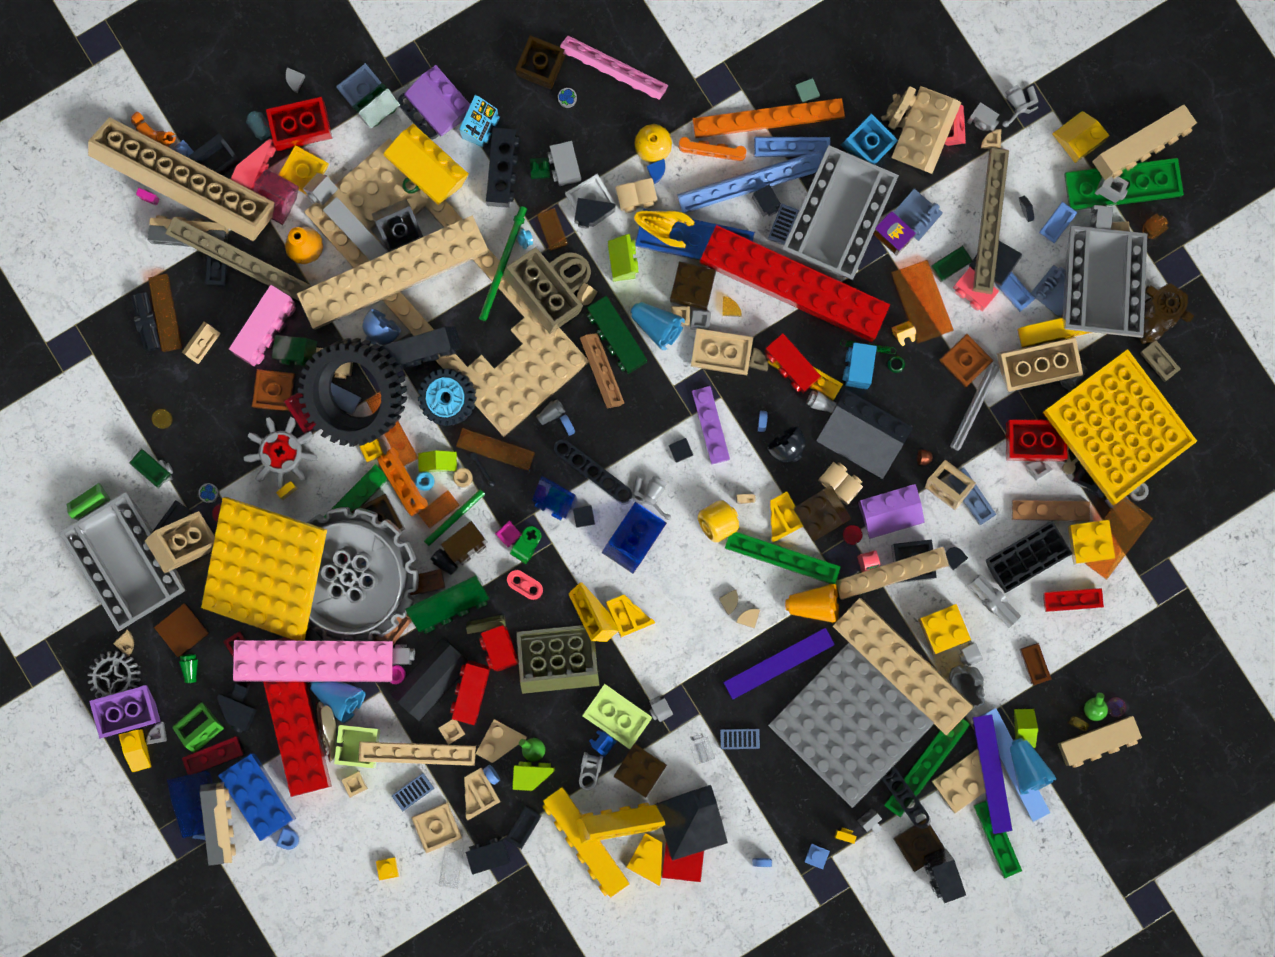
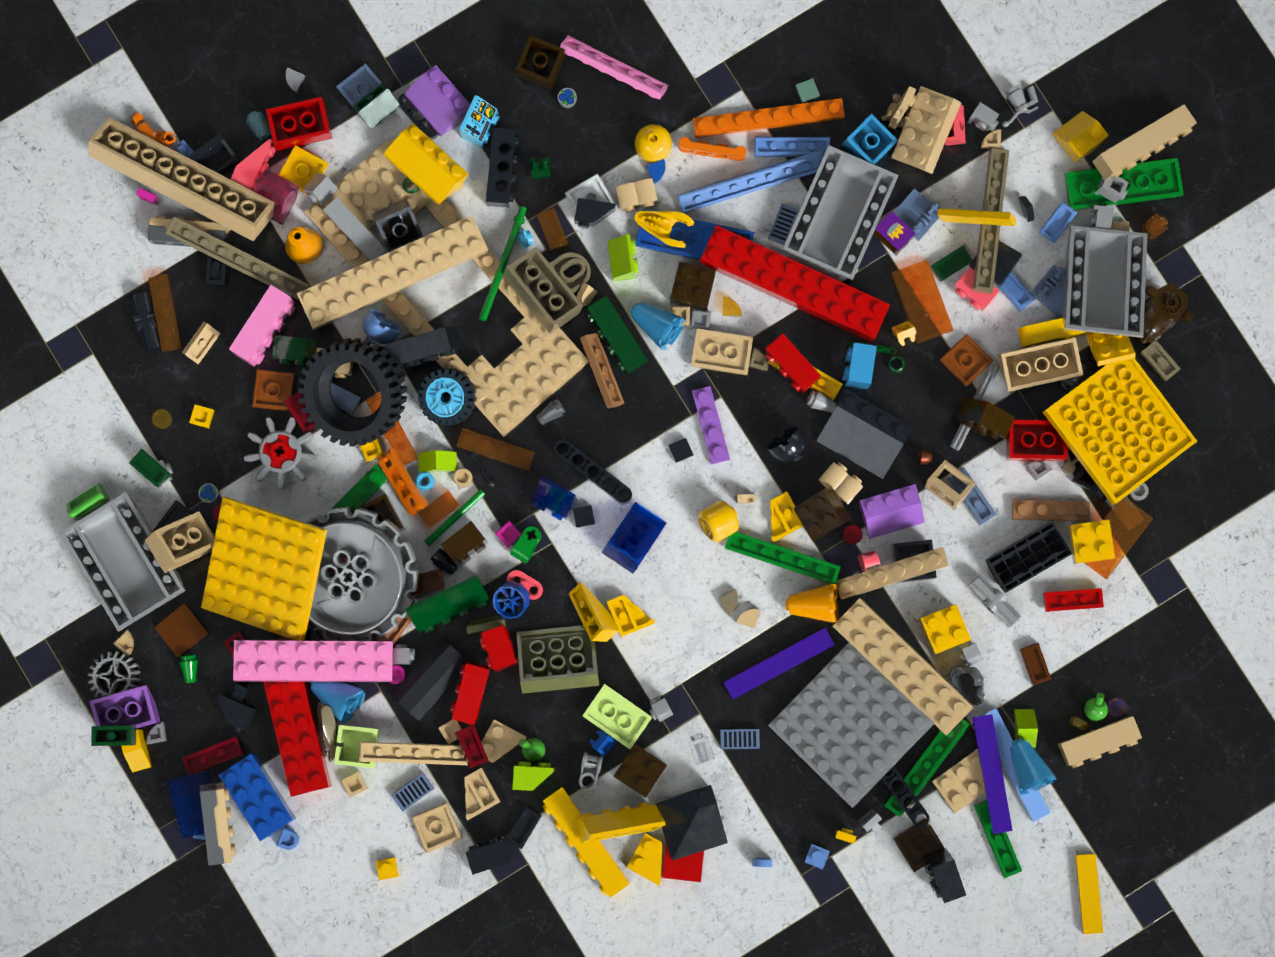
bright green tile [172,702,224,753] -> none
yellow tile [276,481,298,500] -> none
medium blue tile [483,765,500,785] -> none
light grey brick [547,141,581,186] -> none
medium blue tile [559,414,575,436] -> none
light grey piece [632,476,671,520] -> none
black brick [752,184,781,217] -> none
medium blue tile [758,411,768,432] -> none
black tile [946,547,968,570] -> none
none -> dark green brick [91,726,136,746]
none -> yellow plate [189,405,214,429]
none -> dark red plate [455,725,489,769]
none -> blue wheel [493,581,530,619]
none -> yellow tile [937,208,1016,226]
none -> dark brown brick [955,397,1015,439]
none -> yellow tile [1075,854,1103,934]
none -> yellow plate [1086,332,1135,366]

